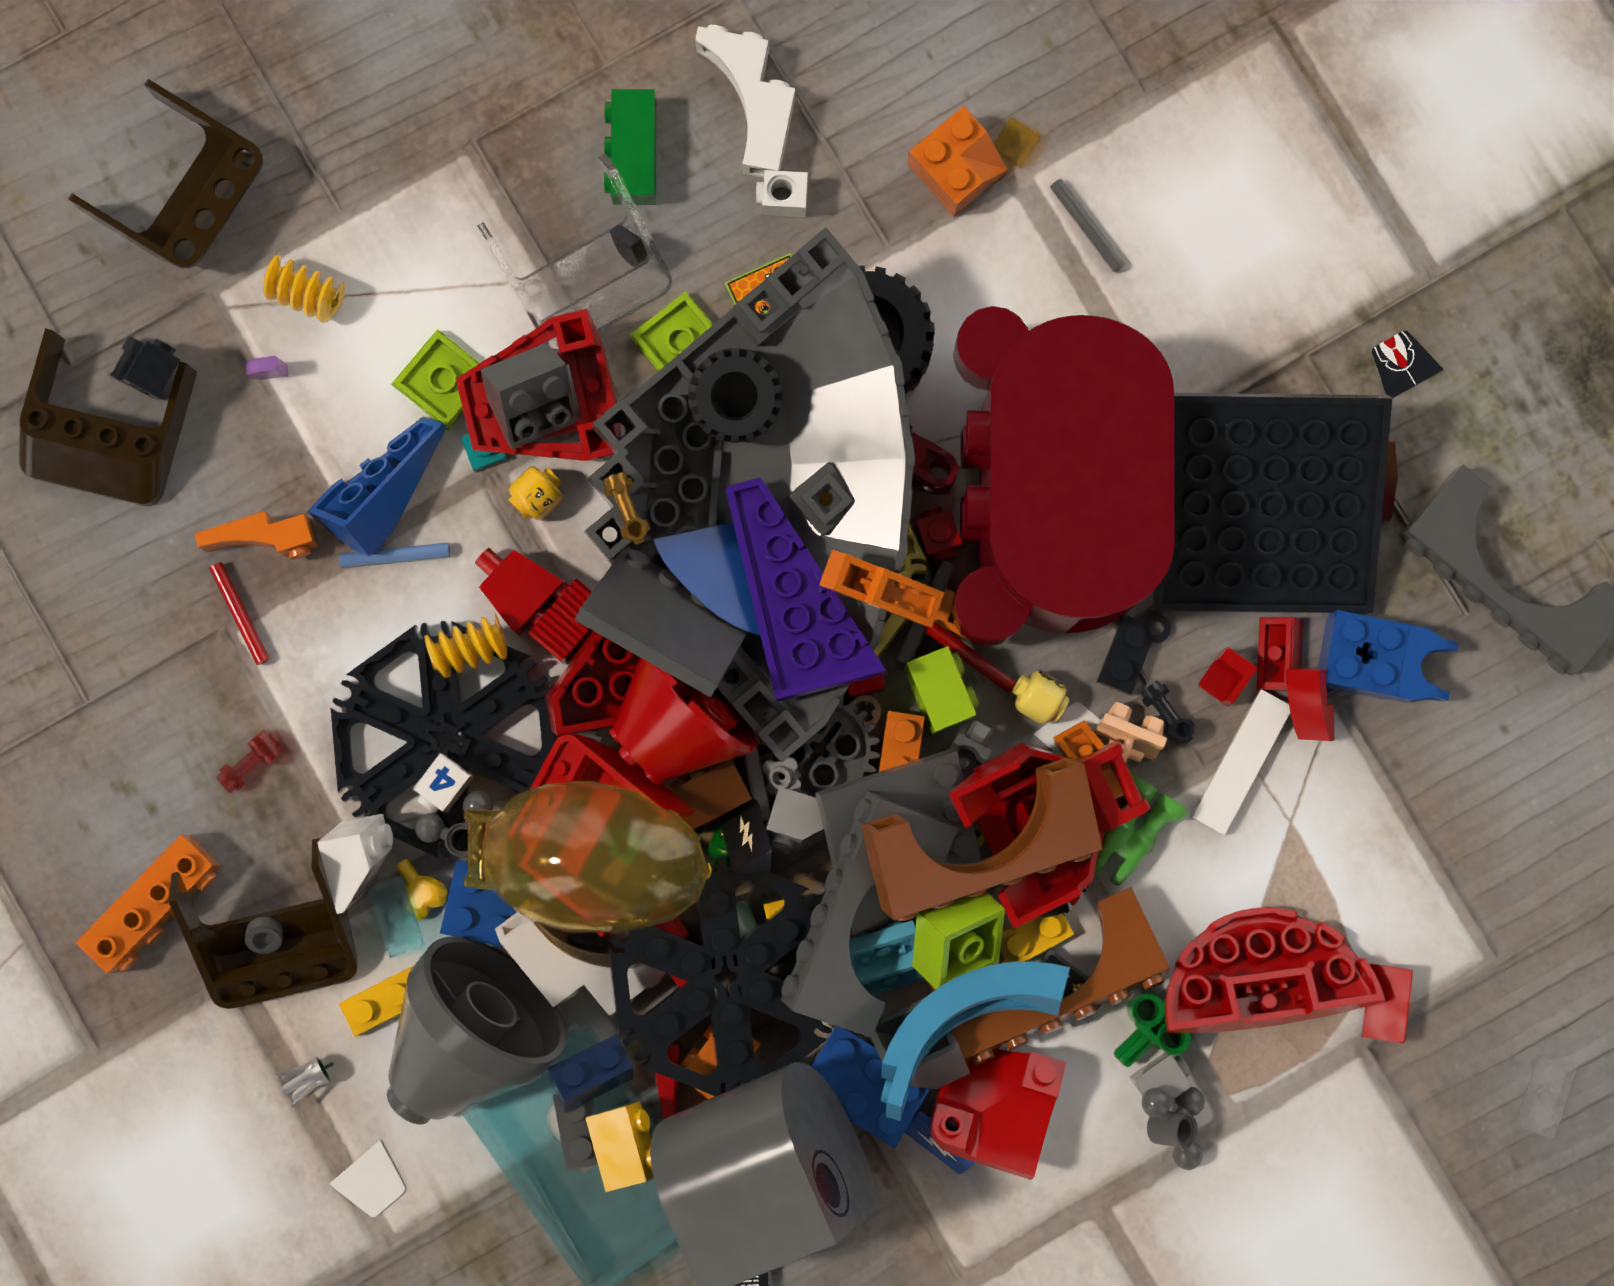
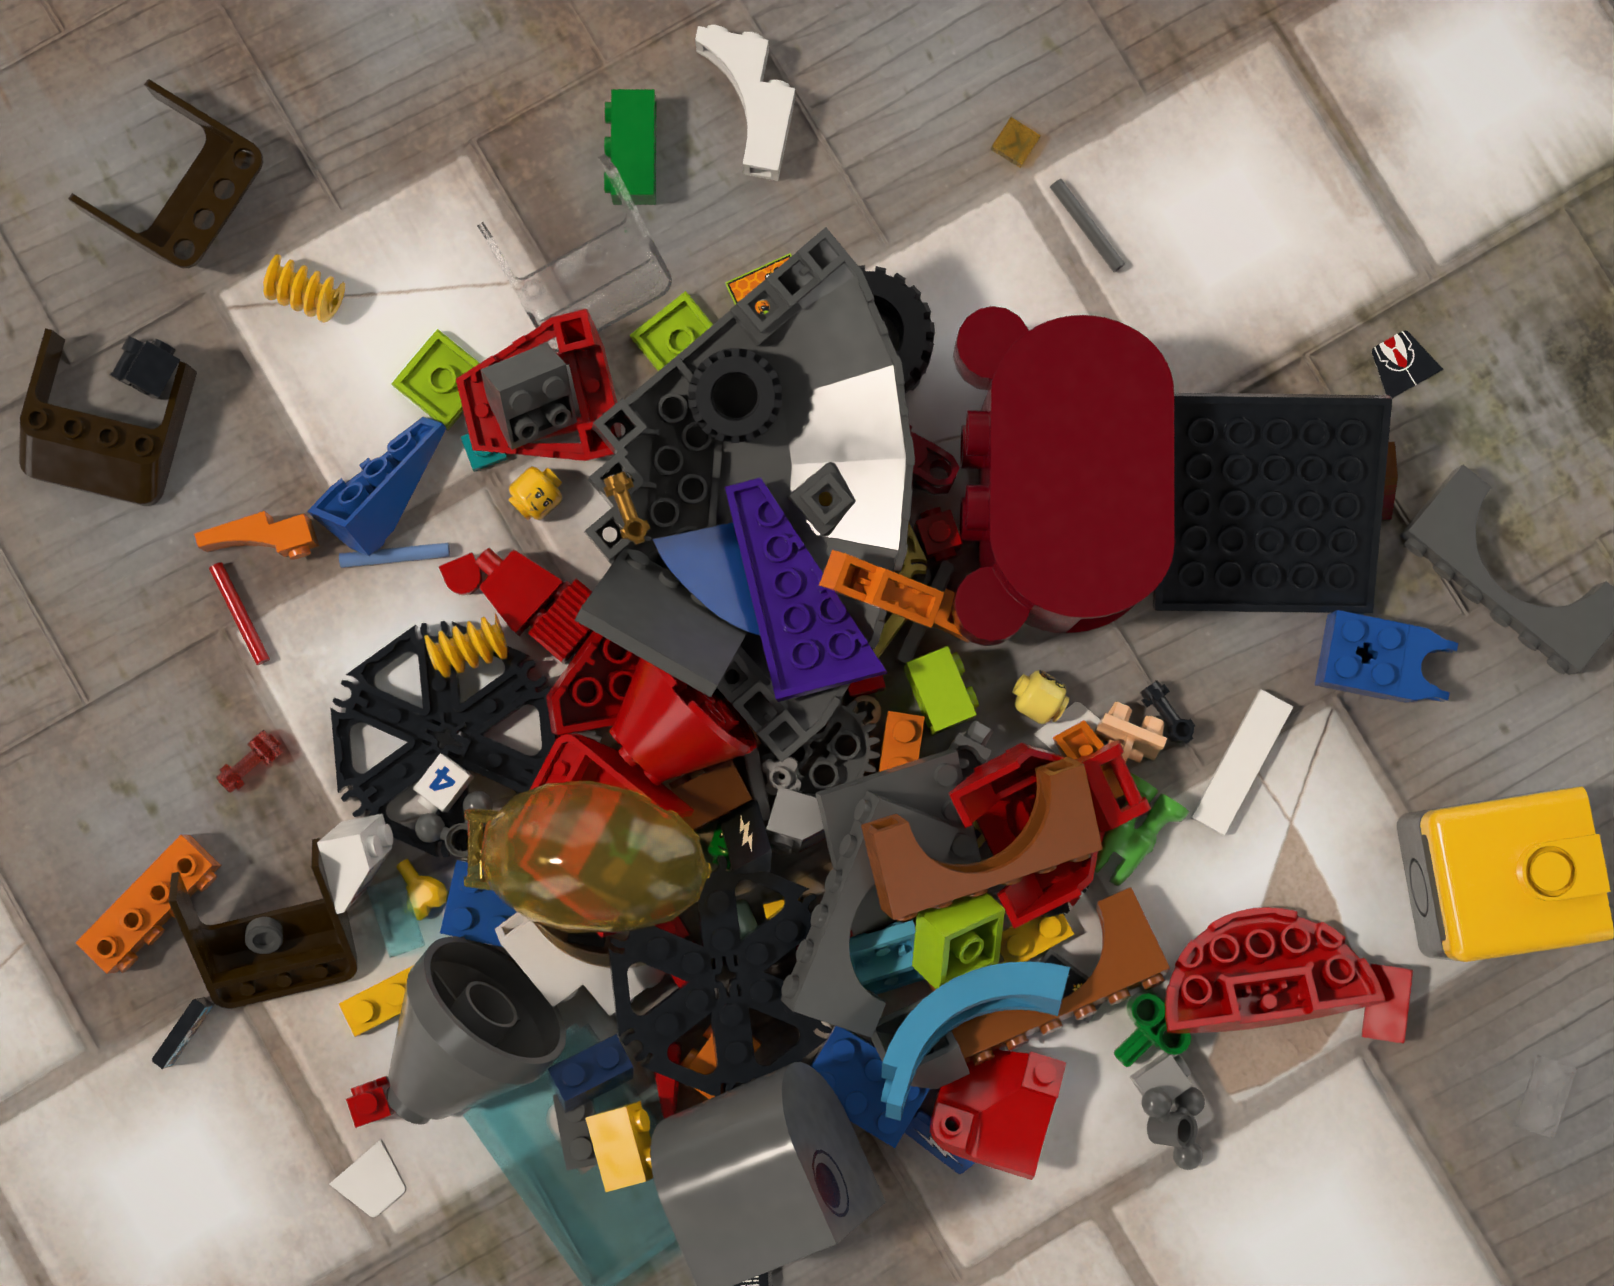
medium lavender tile [246,356,288,380] -> none
flat silver piece [274,1056,334,1108] -> none
black tile [609,224,647,267] -> none
white brick [756,170,808,218] -> none
orange slope [907,106,1008,217] -> none
red bar [924,621,1017,693] -> none
black hinge [1096,614,1171,696] -> none
red panel [1198,647,1258,706] -> none
red slope [1257,617,1303,692] -> none
red slope [1286,668,1335,741] -> none
none -> black tile [152,997,215,1069]
none -> red brick [346,1076,396,1128]
none -> red tile [439,552,482,595]
none -> yellow piece [1397,786,1614,962]

